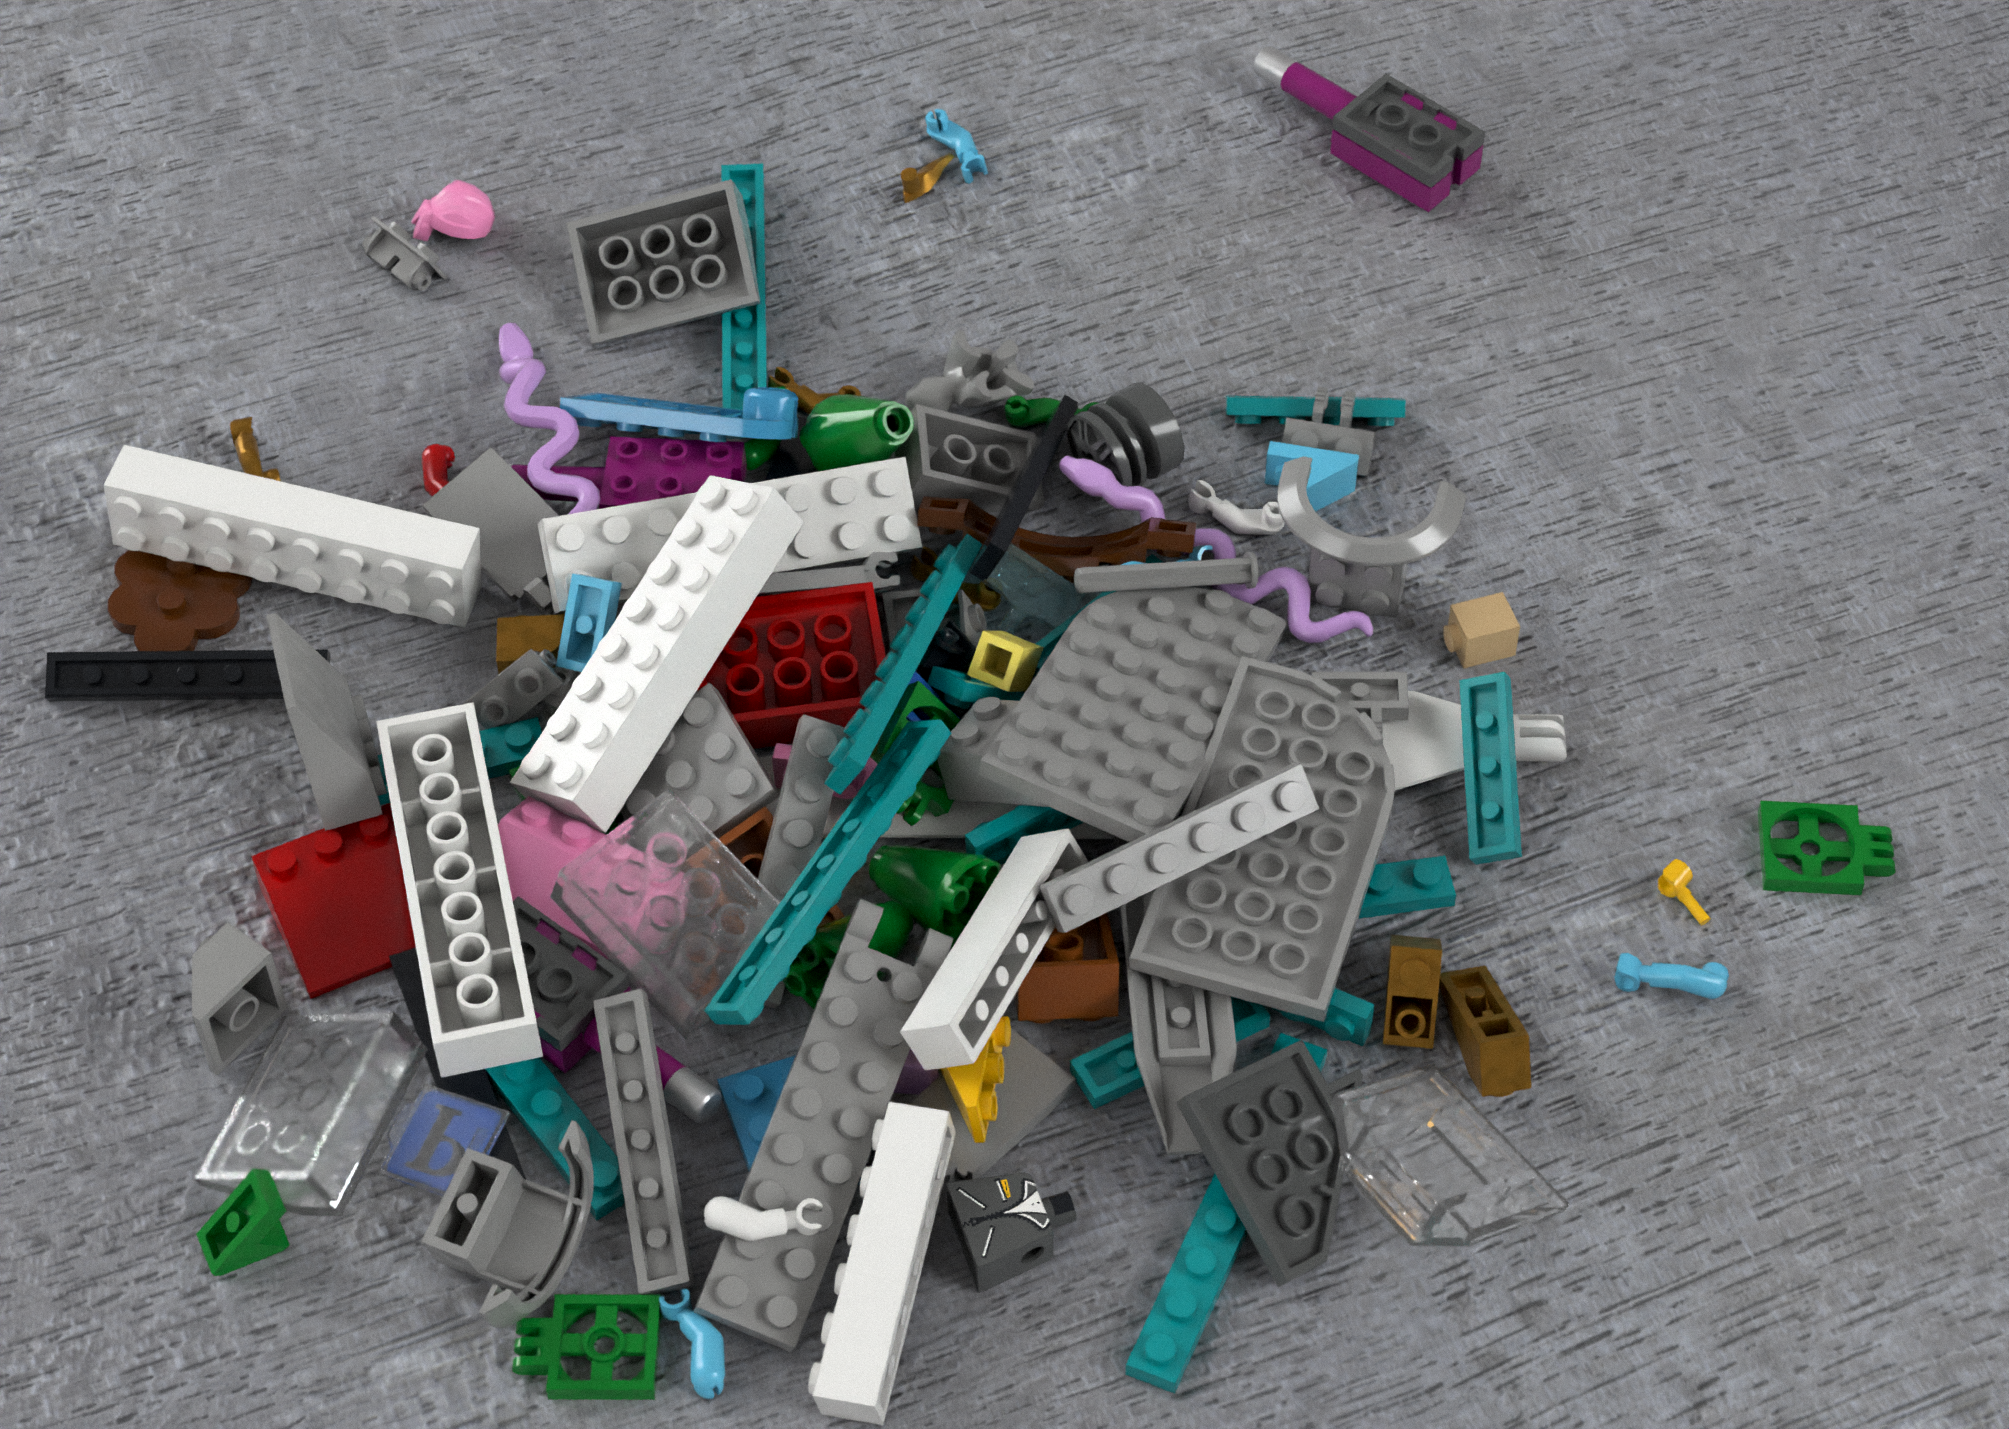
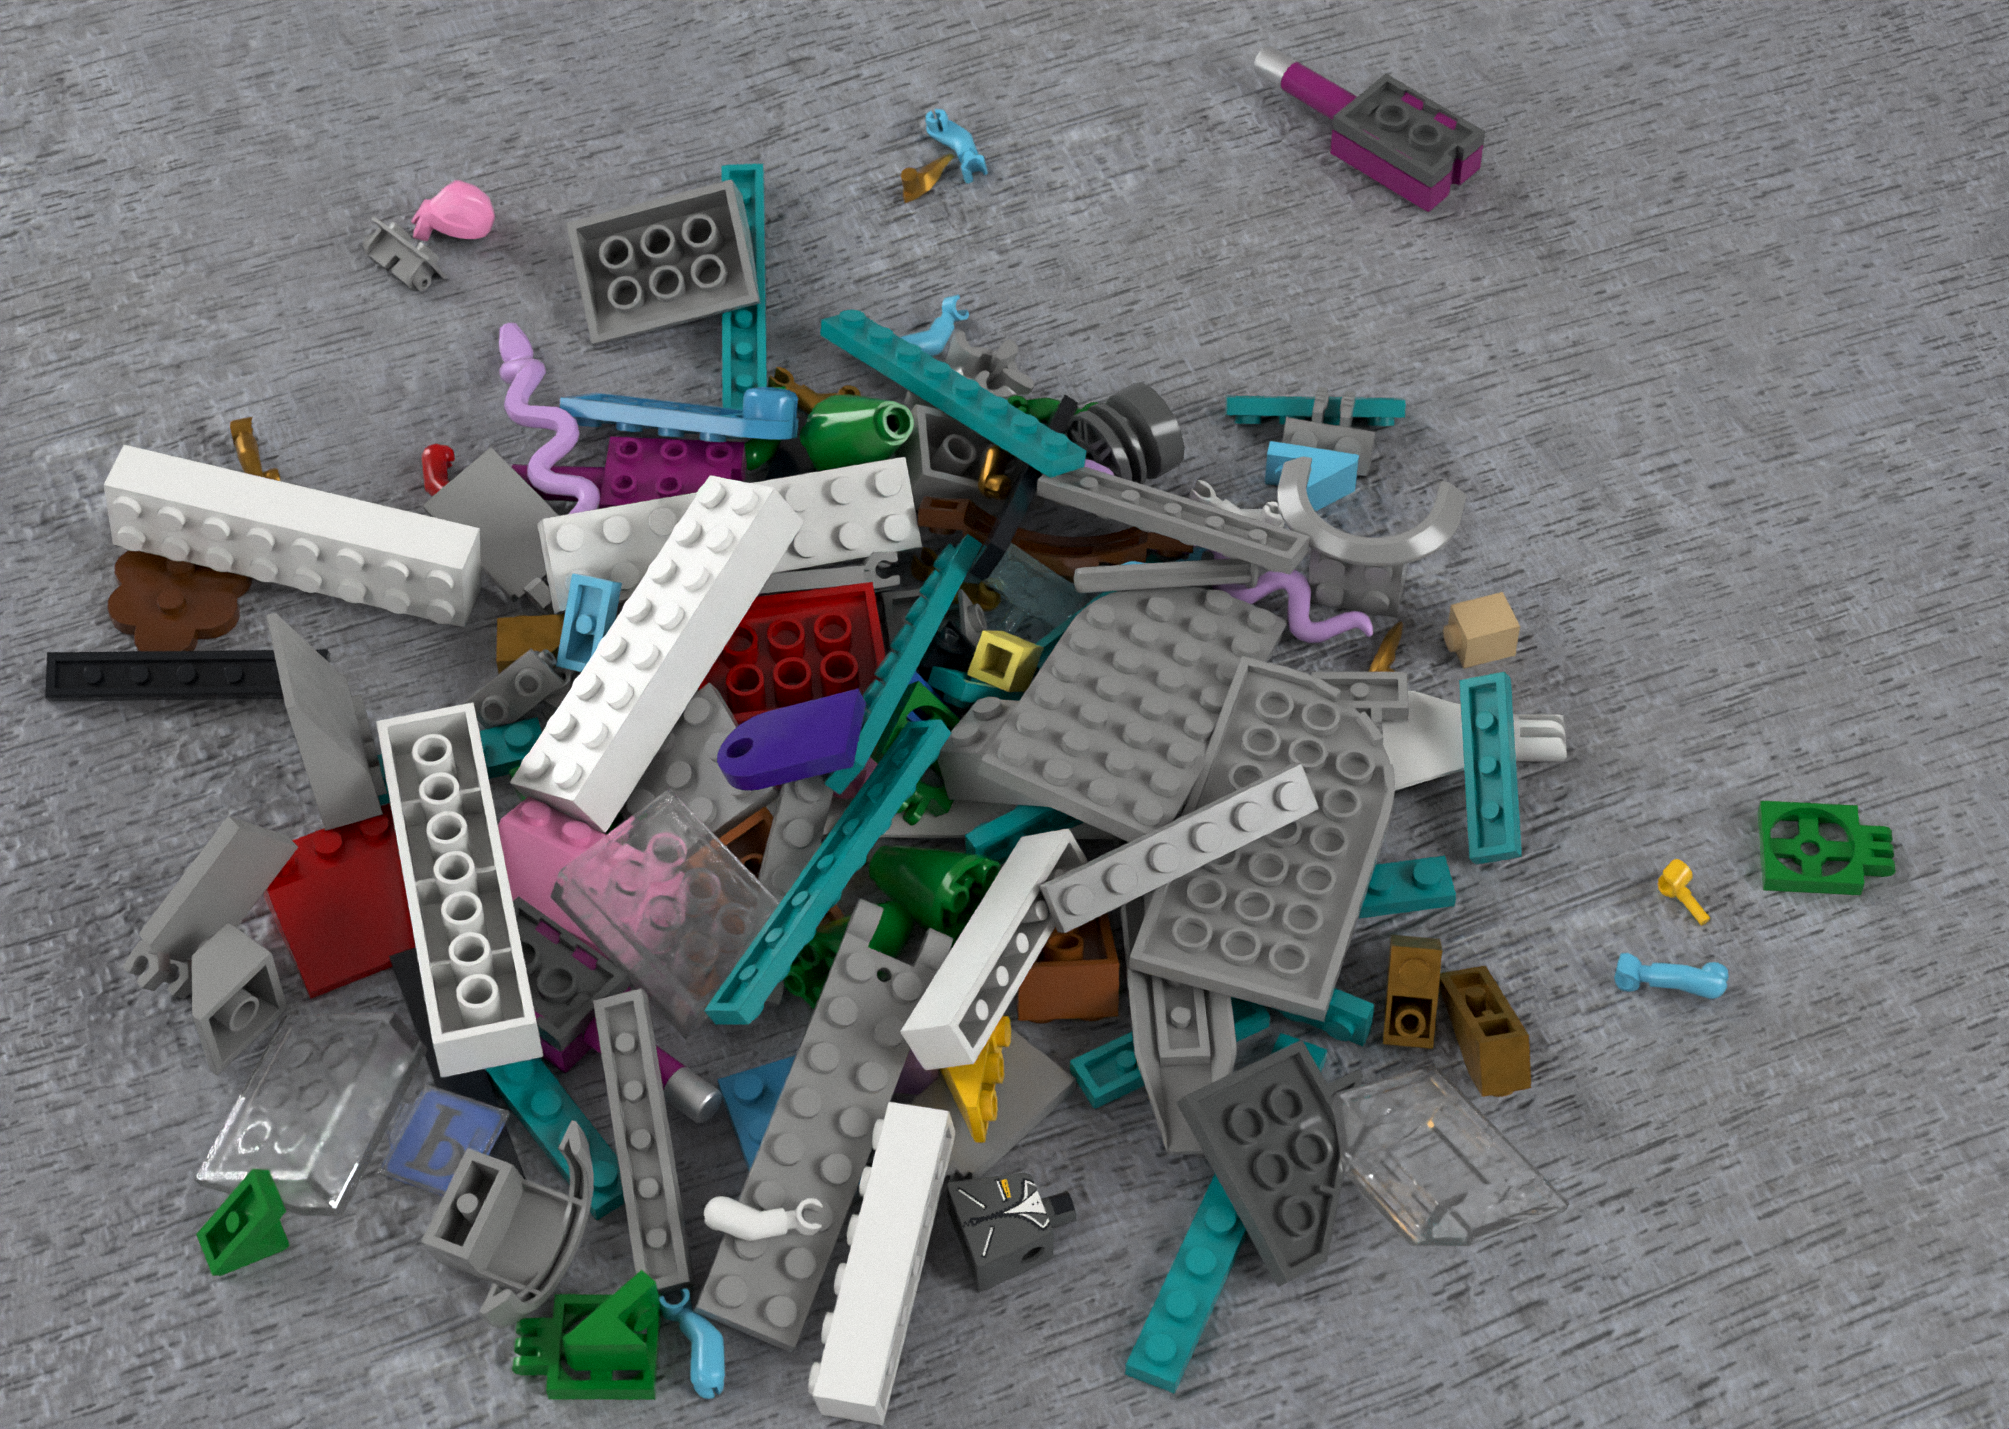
none -> light grey tile [122,816,298,999]
none -> green slope [562,1270,661,1371]
none -> dark purple tile [717,689,866,791]
none -> teal plate [820,309,1086,478]
none -> medium azure arm [901,295,969,356]
none -> pearl gold arm [977,444,1016,500]
none -> light grey plate [1037,467,1310,575]
none -> pearl gold bar [1368,622,1408,681]

